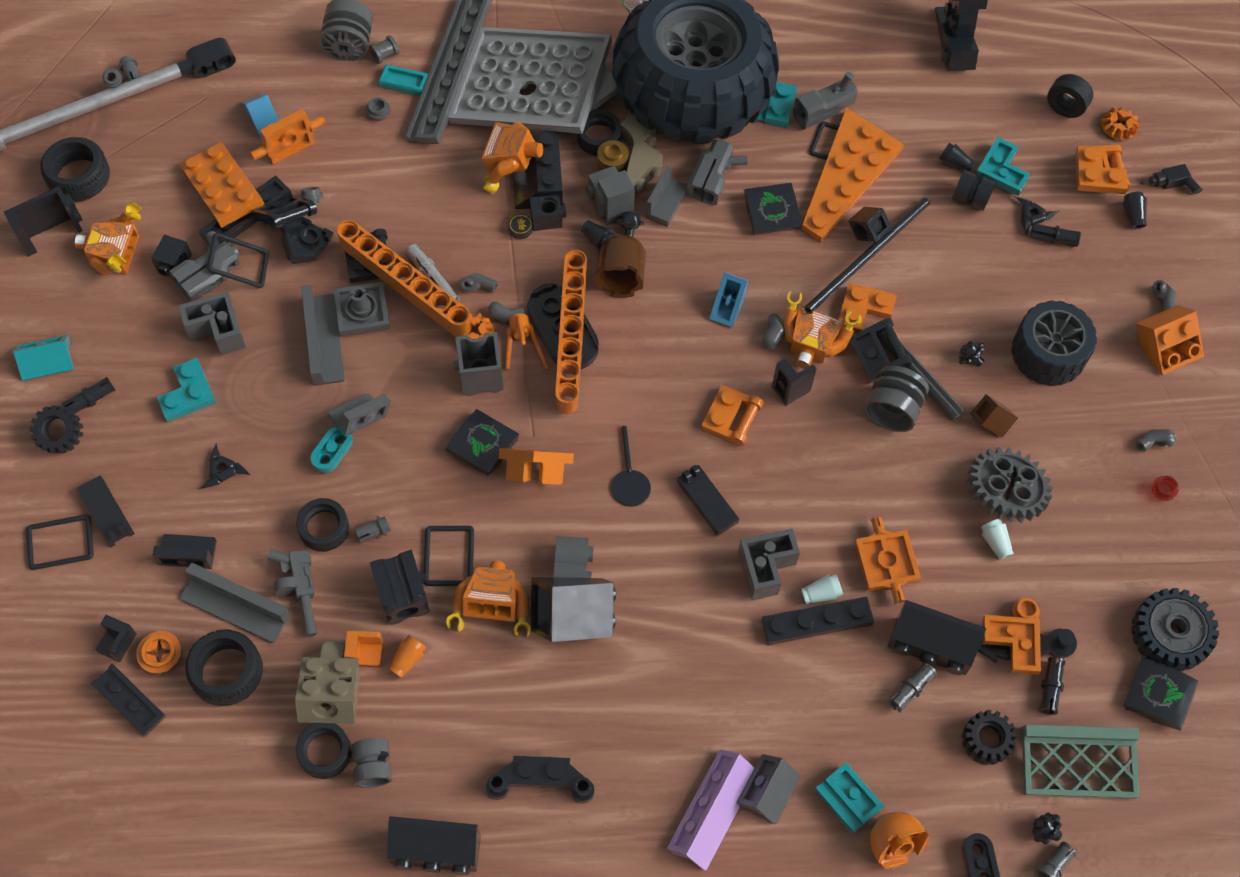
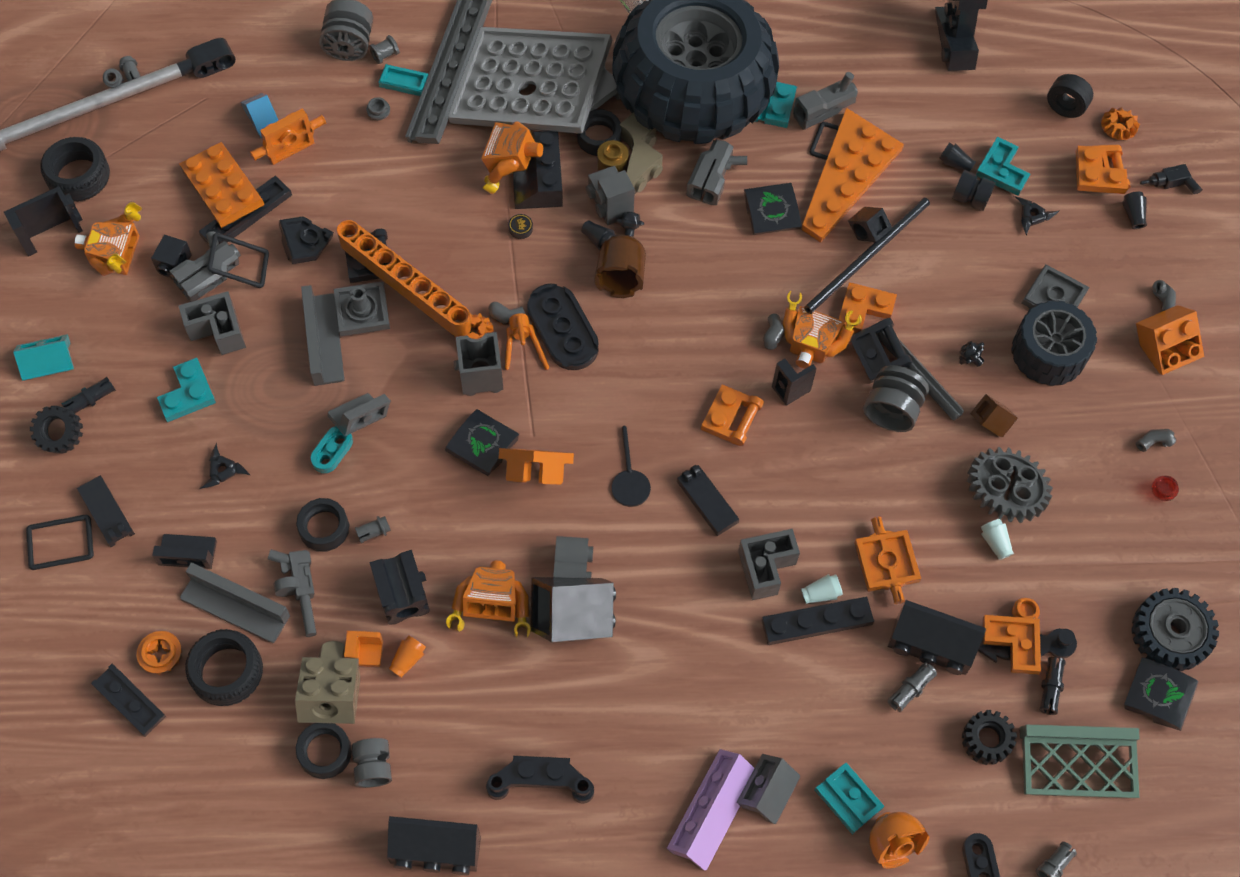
black panel [96,615,137,662] -> none
black plate [251,195,317,230] -> none
dark grey plate [299,187,324,204] -> none
light grey pin [405,244,460,301] -> none
black piece [423,526,474,586] -> none
dark grey arm [460,273,498,293] -> none
black brick [530,194,566,231] -> none
orange beam [555,250,587,415] -> none
dark grey panel [646,167,687,227] -> none
dark azure slope [709,272,748,327] -> none
black axle [1030,224,1081,247] -> none
black plant [1032,812,1062,845] -> none
none -> dark grey tile [1021,264,1090,308]

